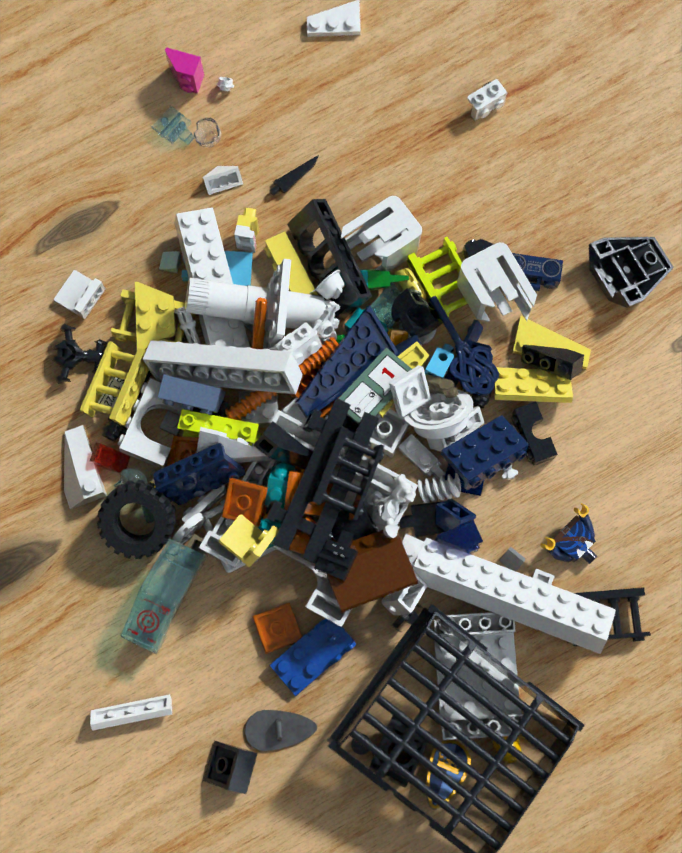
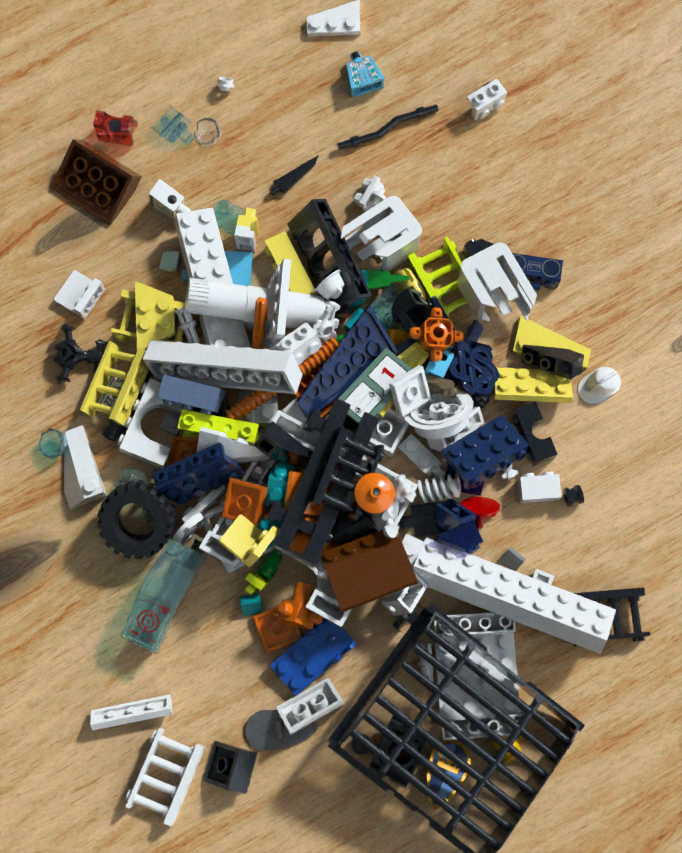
clear red slope [90,443,130,475] -> none
dark pink slope [165,47,204,94] -> none
white slope [203,166,243,195] -> none
black piece [314,530,358,582] -> none
torso [540,503,597,564] -> none
black wedge [589,237,674,308] -> none
none -> clear light blue hair [39,428,68,458]
none -> reddish brown slope [50,139,142,225]
none -> clear red piece [93,110,138,146]
none -> white fence [125,728,206,826]
none -> white torso [149,179,191,219]
none -> clear light blue plate [214,200,244,234]
none -> teal slope [240,593,263,616]
none -> neon yellow tile [245,571,269,595]
none -> green cone [257,550,283,580]
none -> orange piece [272,582,323,630]
none -> white slope [276,678,344,735]
none -> black bar [337,104,439,150]
none -> torso [347,51,384,98]
none -> white hips [353,176,386,212]
none -> orange dish [354,473,395,514]
none -> orange piece [409,307,463,362]
none -> white pin [419,644,434,685]
none -> red shield [461,497,500,529]
none -> white brick [518,472,562,503]
none -> black wheel [563,484,584,507]
none -> white piece [578,367,621,404]

